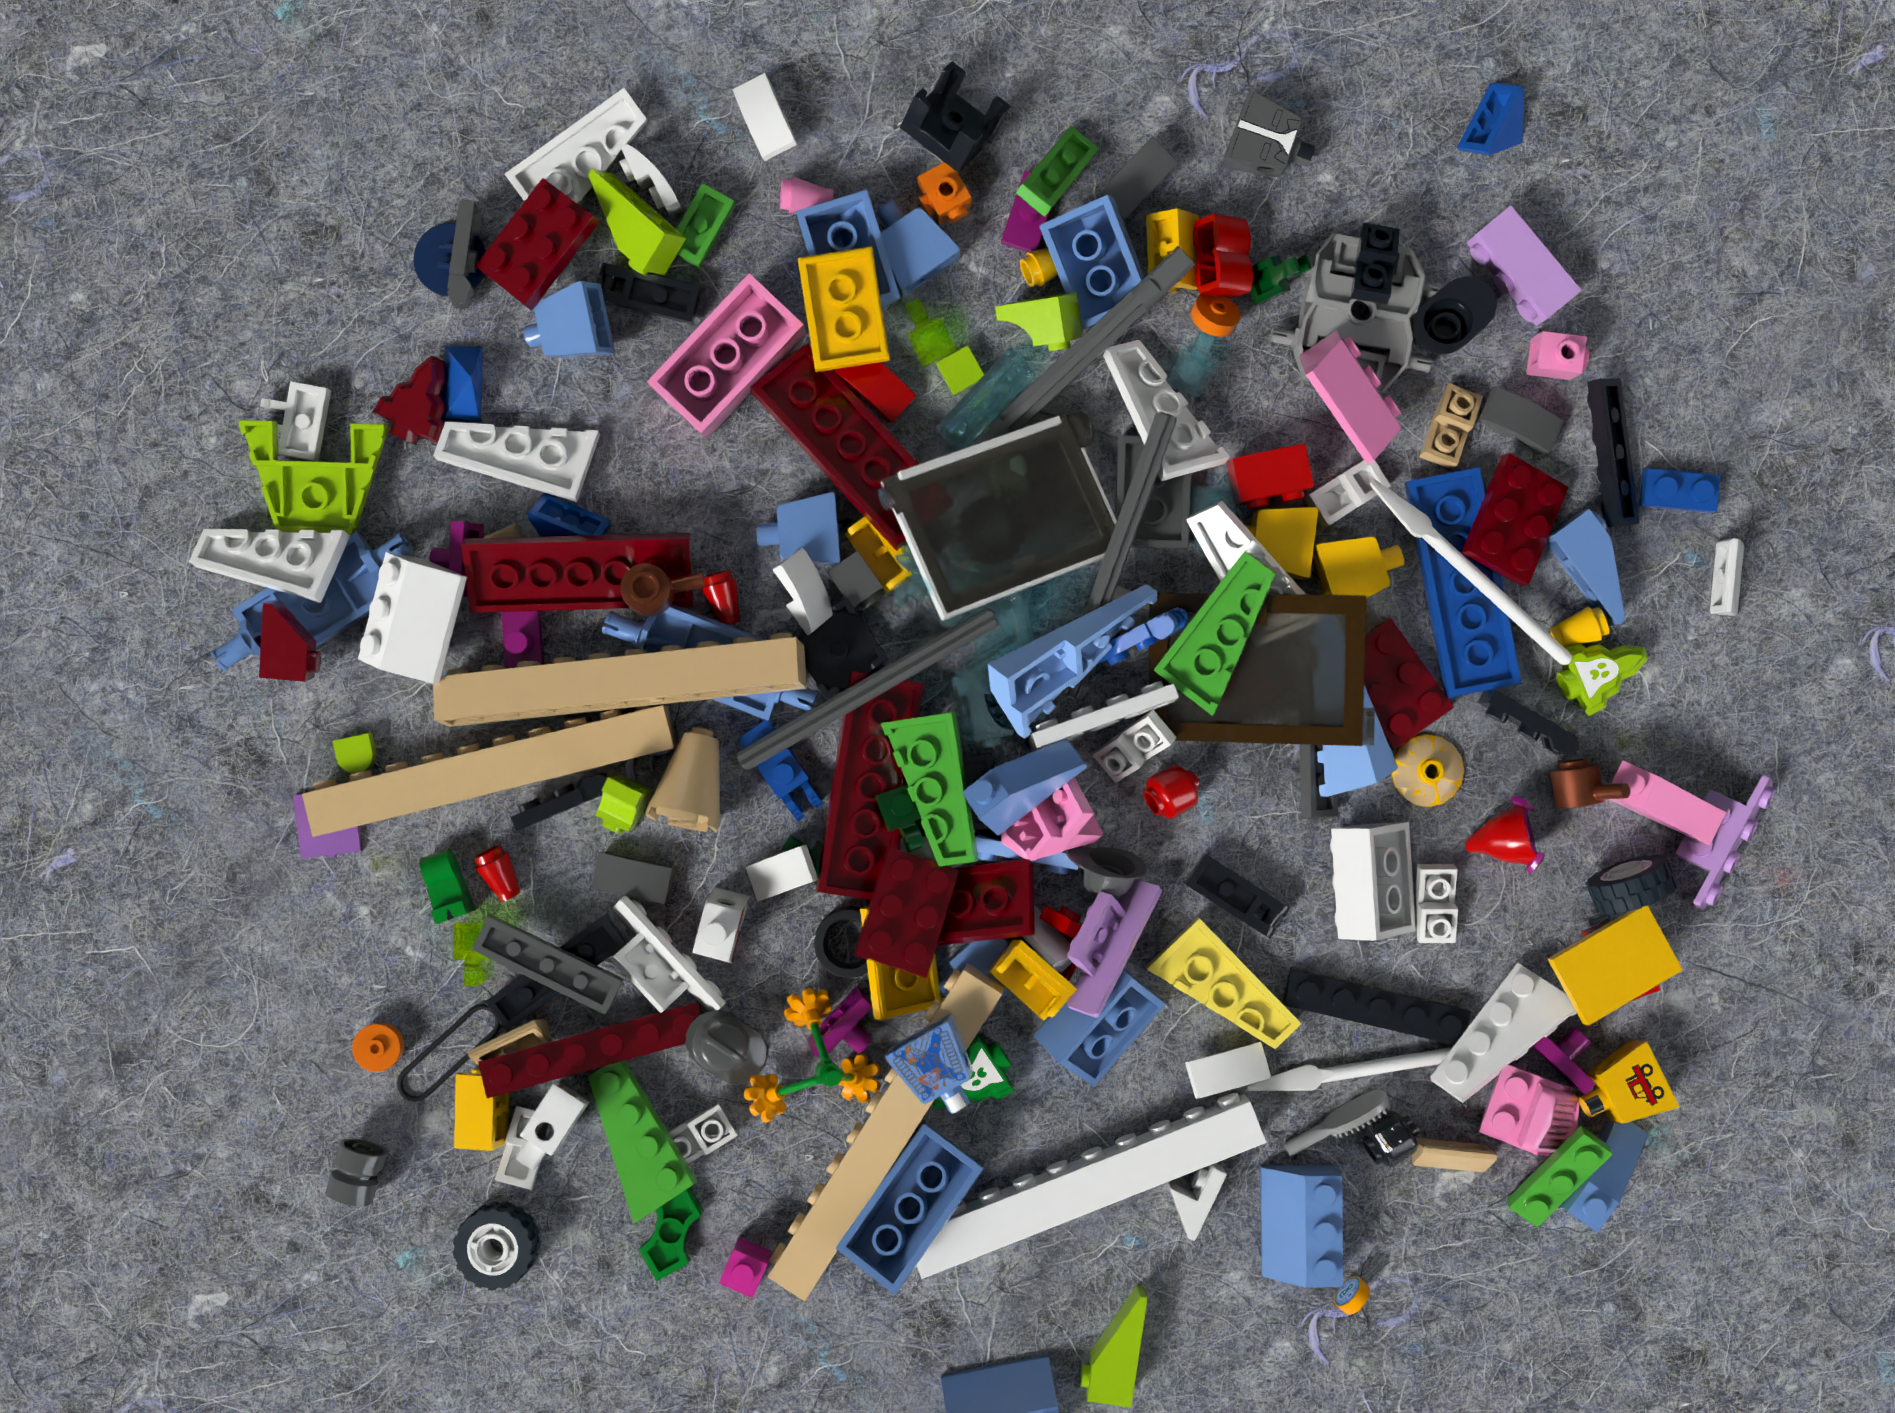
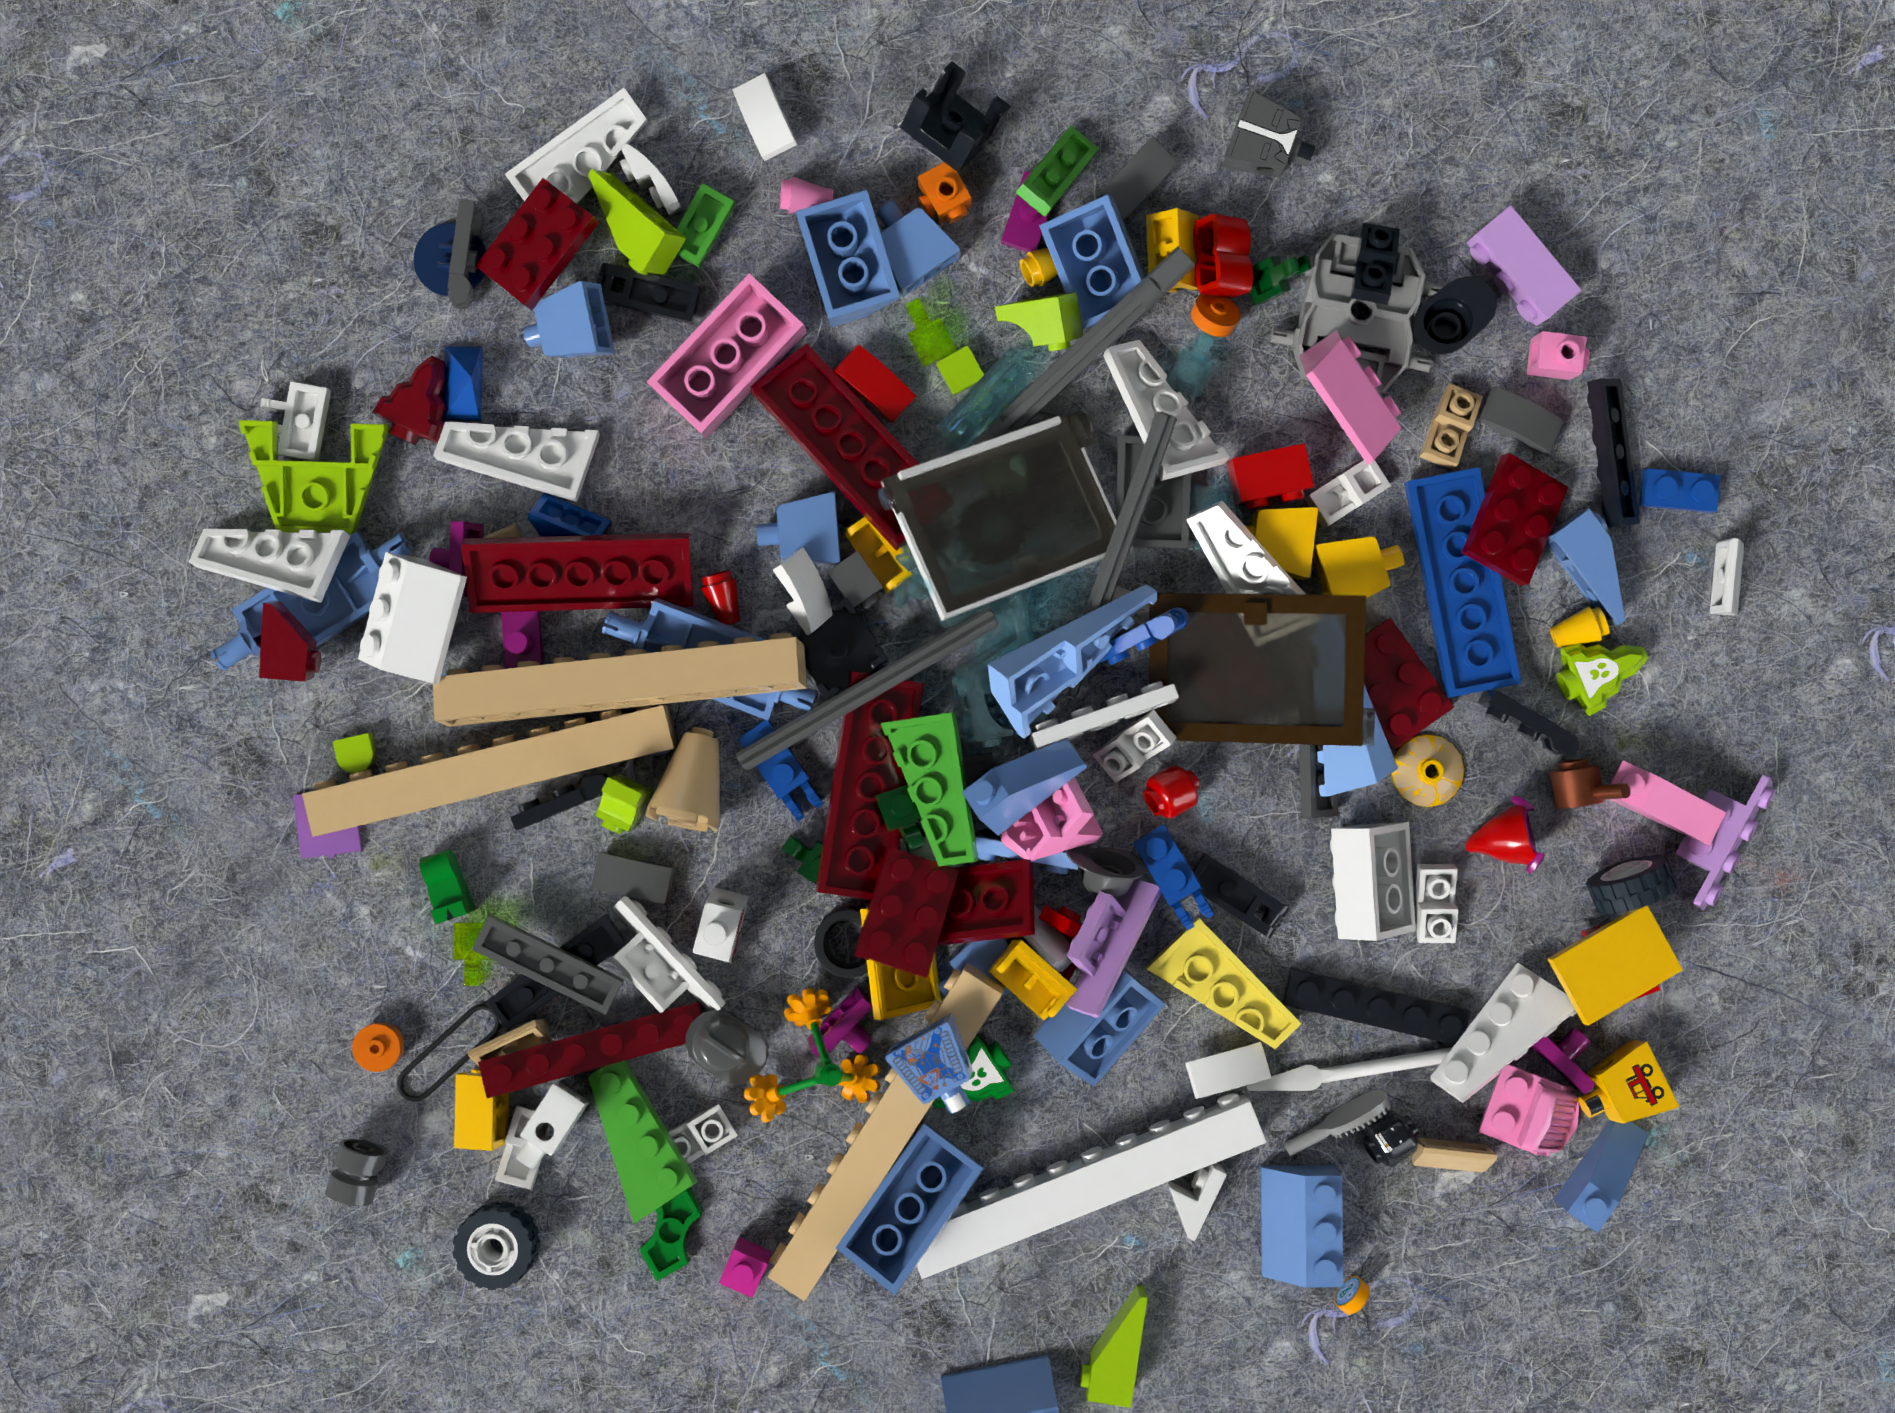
red cone [474,844,521,902] -> none
copper piece [620,563,705,617] -> none
white slope [746,845,818,902] -> none
yellow tile [798,246,890,372] -> none
bright green wing [1154,550,1277,716] -> none
white piece [1370,479,1572,665] -> none
blue slope [1457,83,1524,155] -> none
bright green plate [1507,1126,1613,1228] -> none
none -> blue hinge [1133,824,1215,931]

